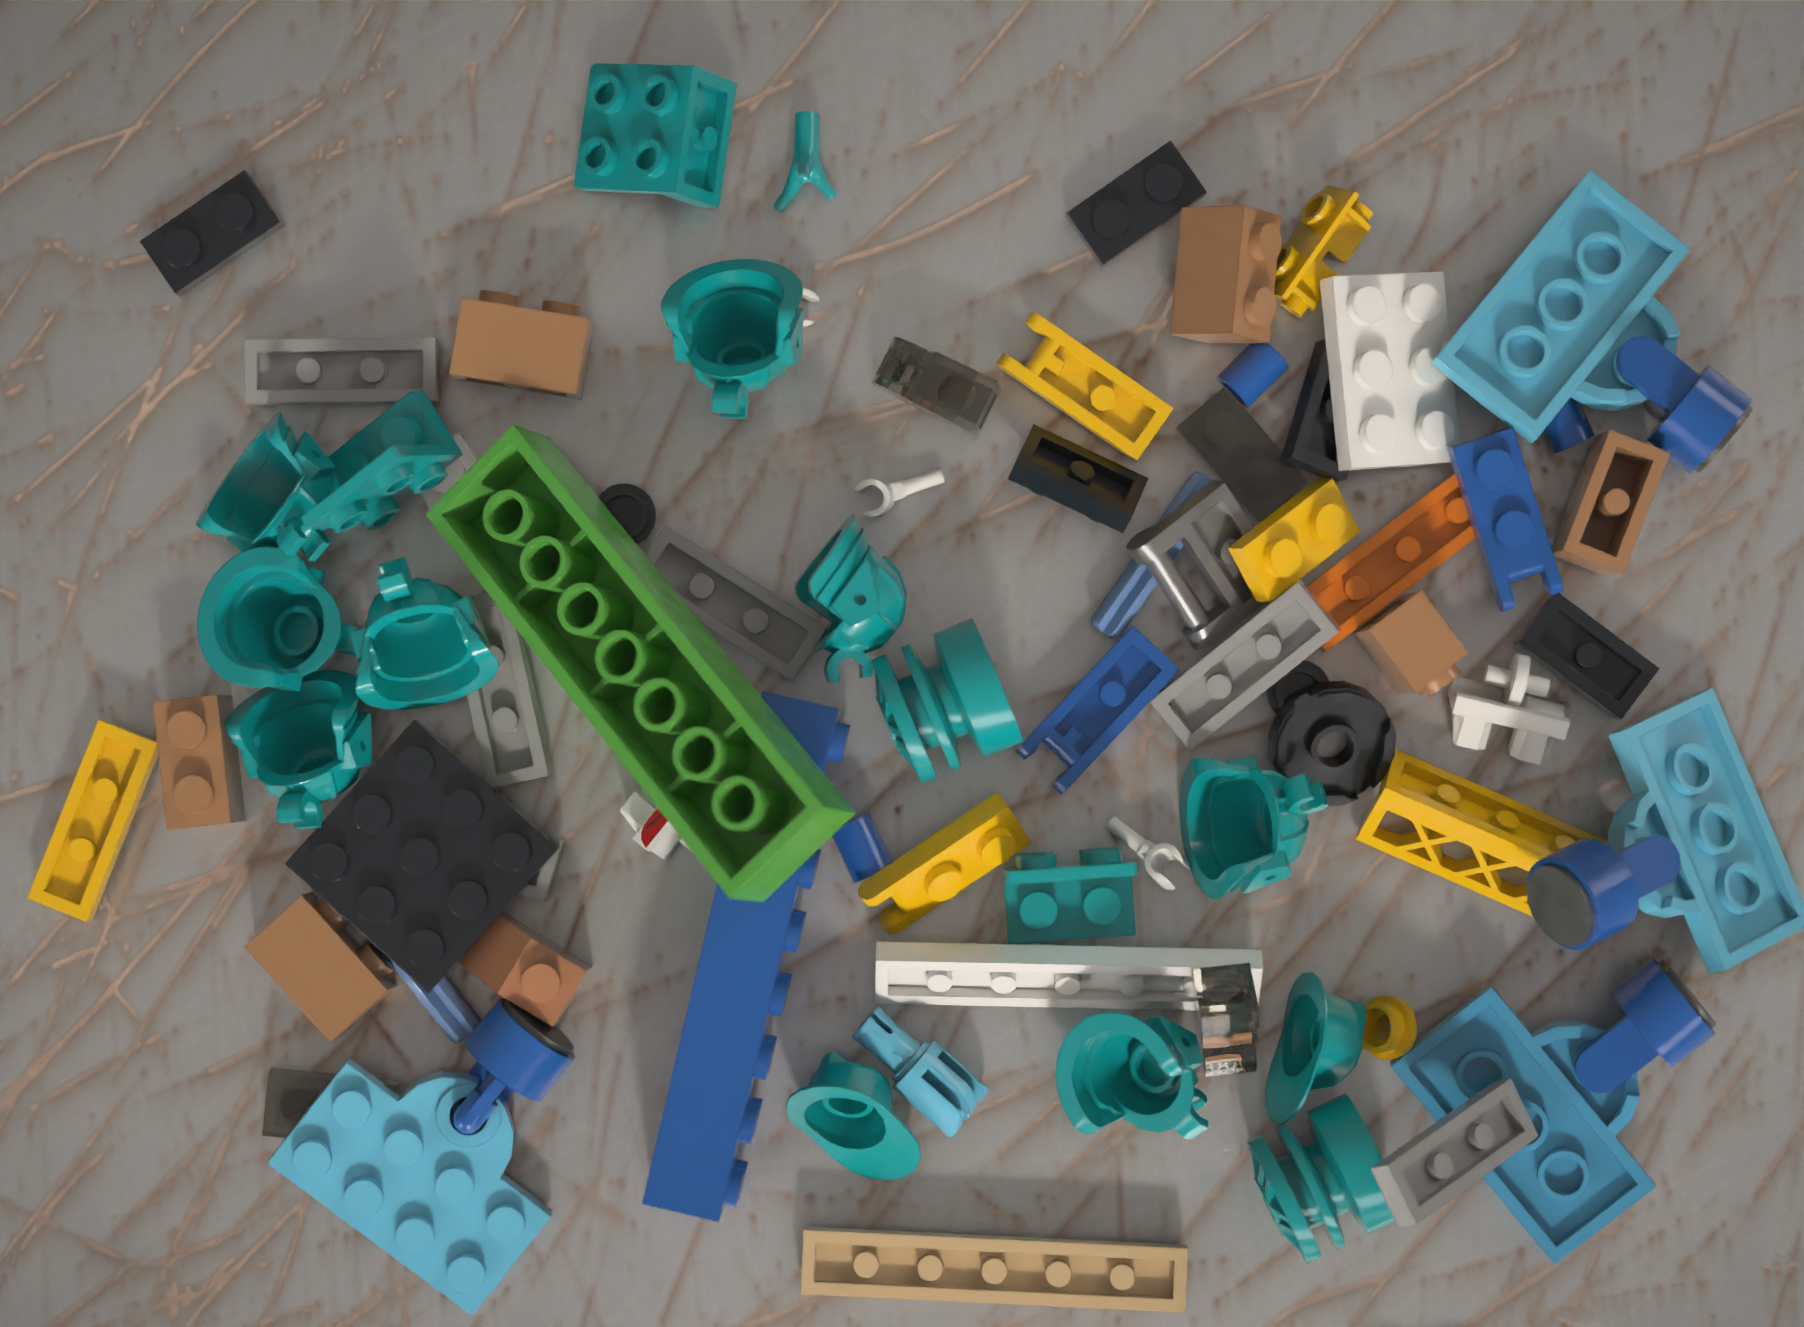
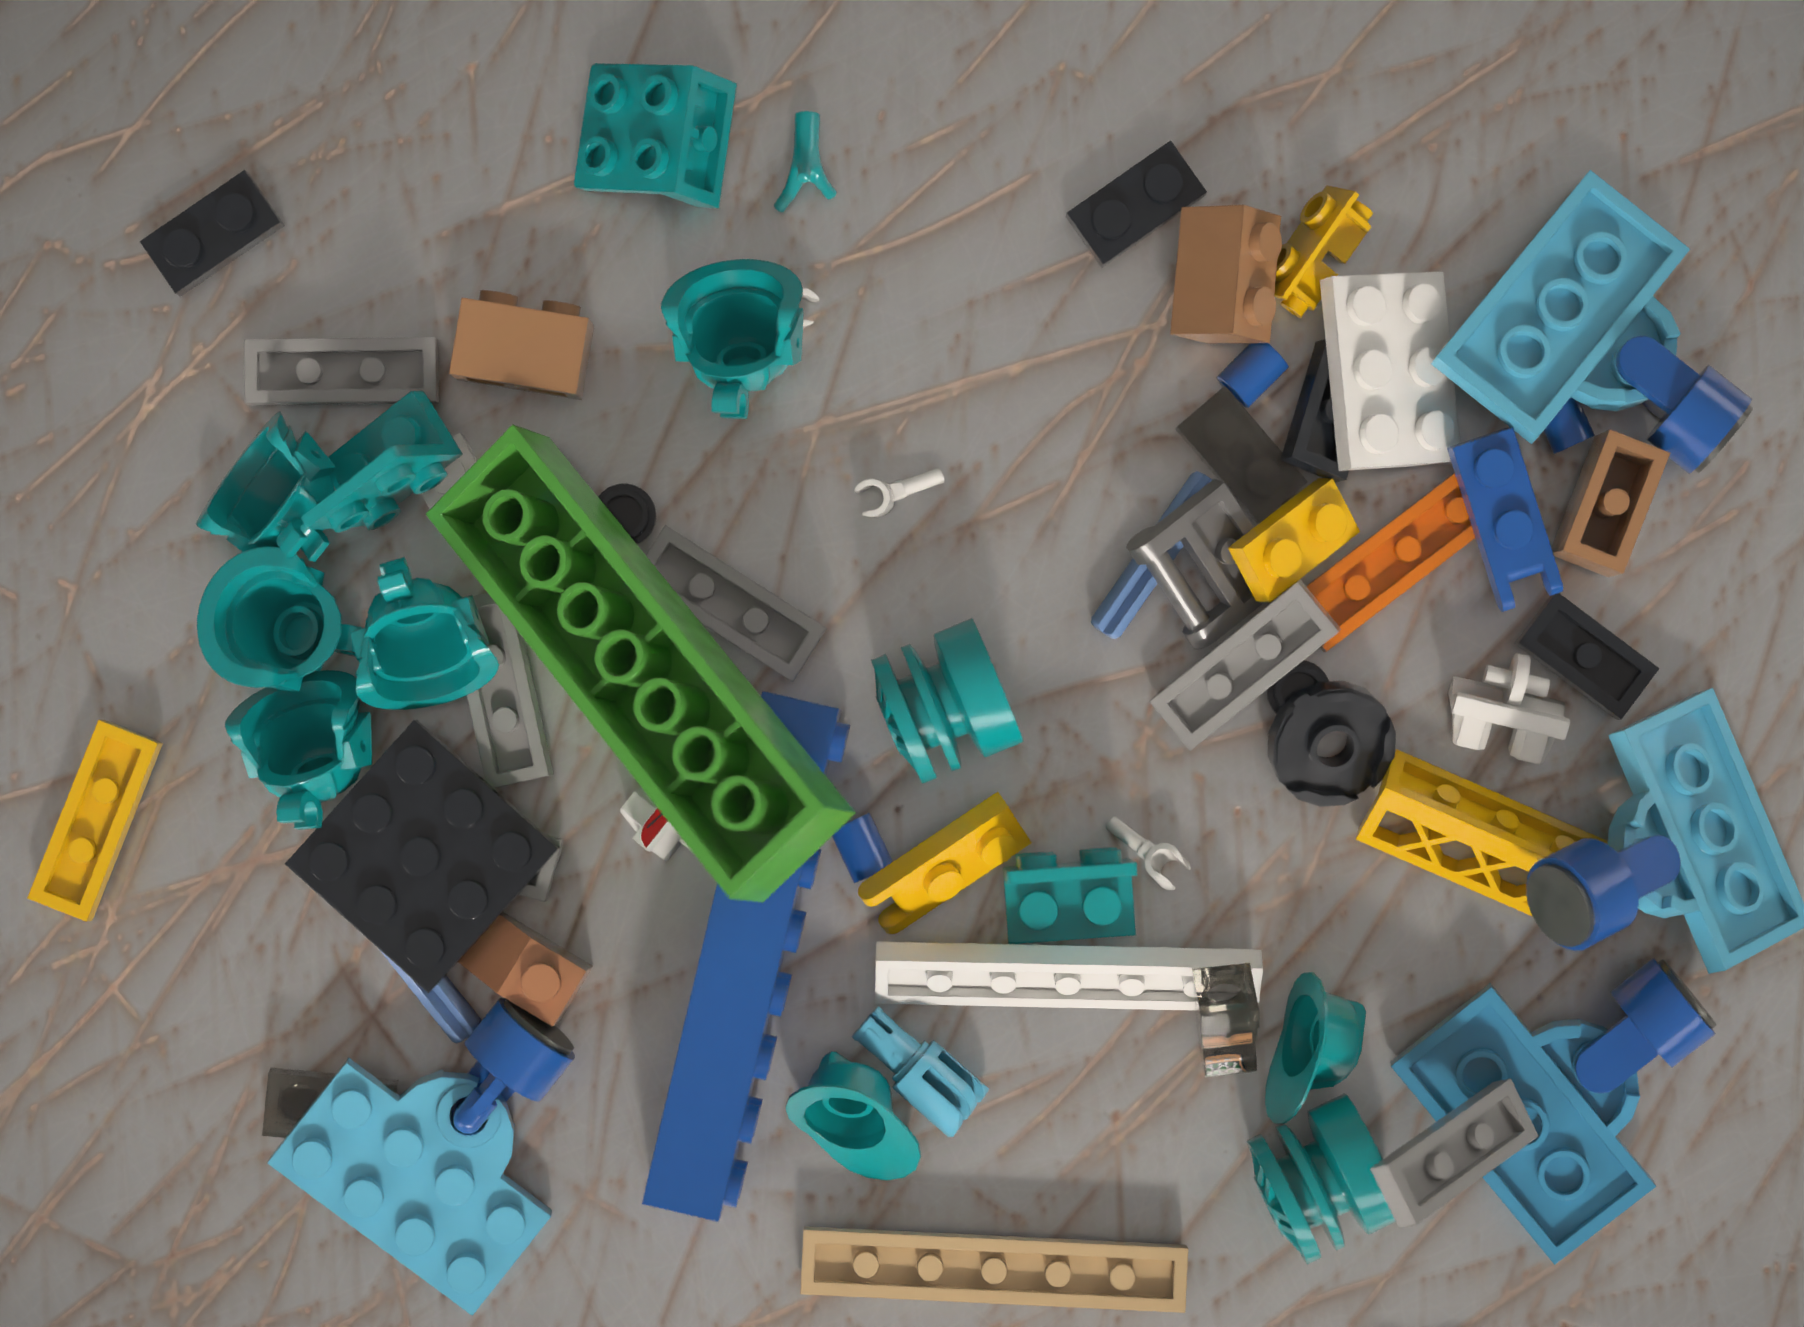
medium nougat brick [153,694,246,830] -> none
medium nougat brick [244,892,397,1043] -> none
teal helmet [795,513,907,683] -> none
clear smoke leg [871,336,1001,441] -> none
yellow hinge [996,311,1174,462] -> none
black plate [1008,424,1149,533] -> none
blue hinge [1015,626,1180,795] -> none
teal helmet [1056,1012,1209,1140] -> none
teal helmet [1179,755,1329,899] -> none
medium nougat brick [1352,590,1469,696] -> none
yellow plate [1362,996,1417,1060] -> none

